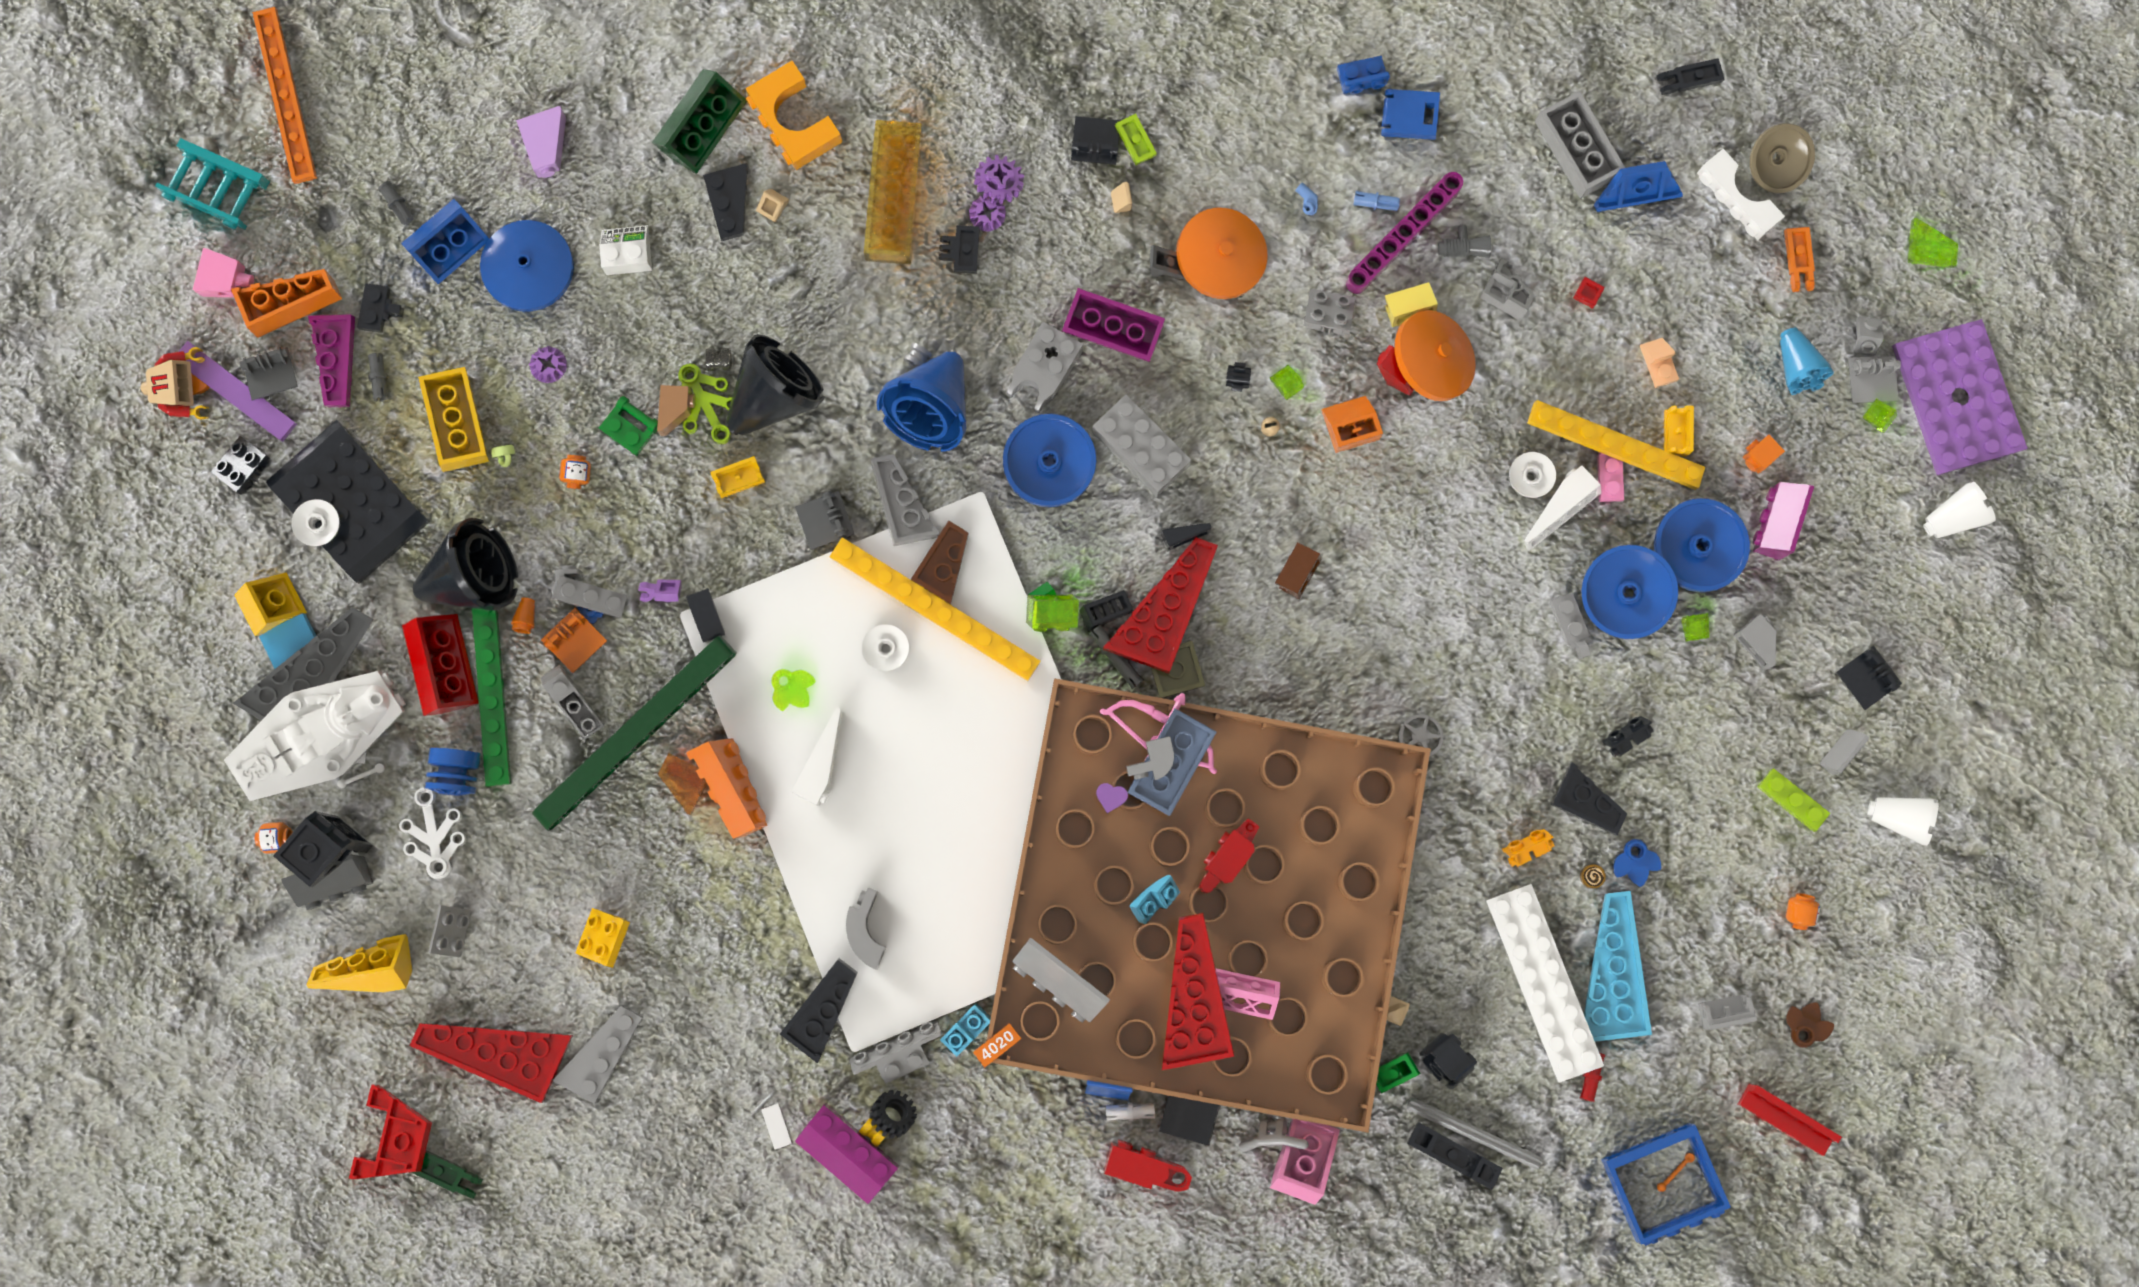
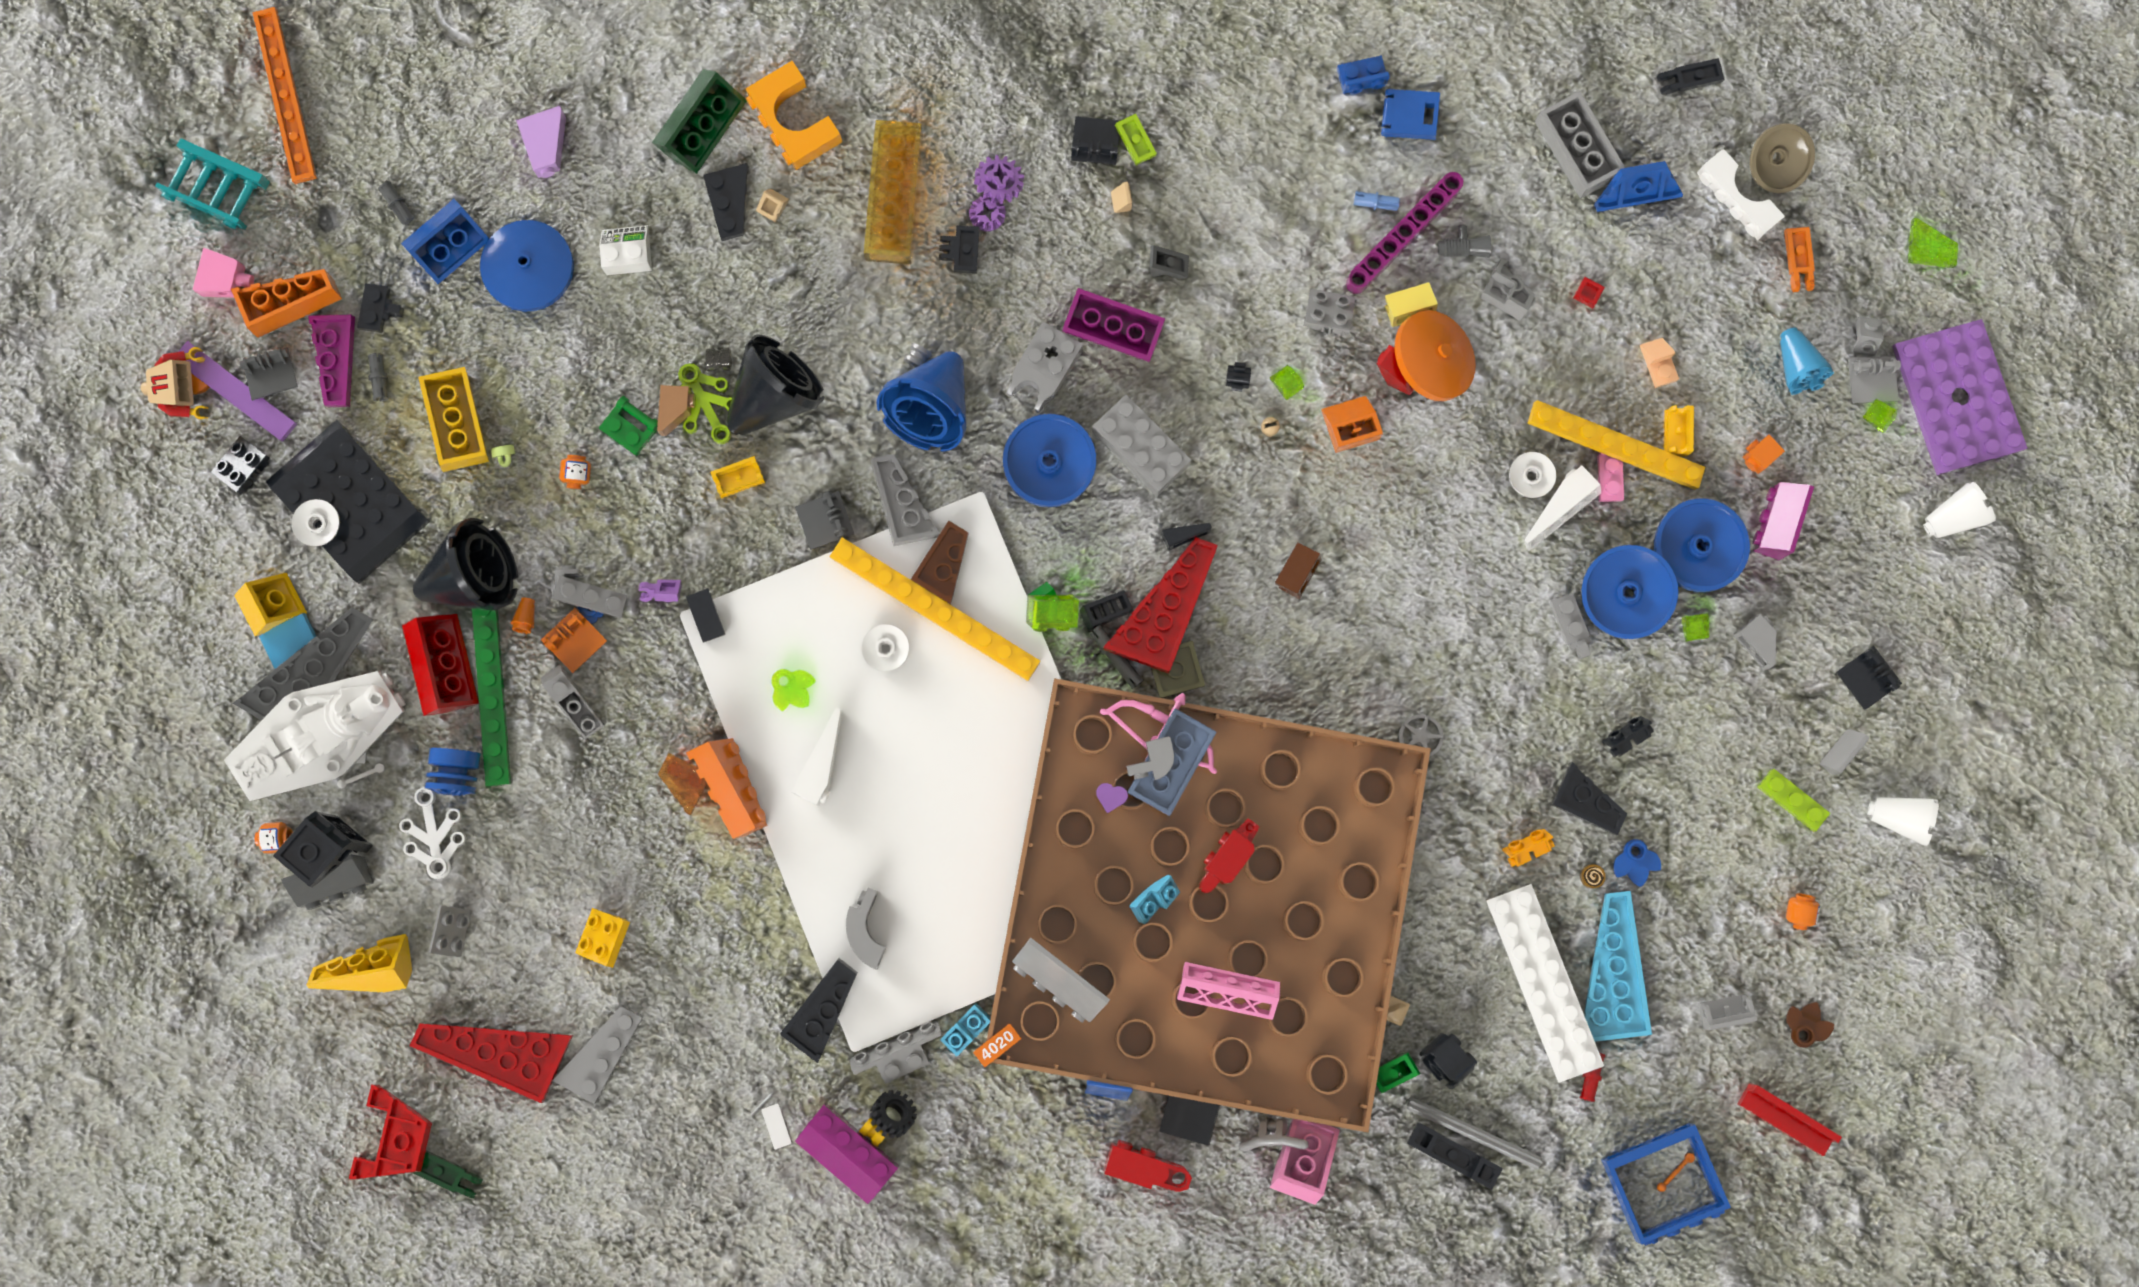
medium lavender gear [529,346,567,383] -> none
dark green beam [532,635,737,831] -> none
white pin [1106,1102,1155,1122] -> none
red wing [1162,913,1234,1070] -> none
orange dish [1176,208,1268,299] -> none
medium blue arm [1295,182,1318,216] -> none

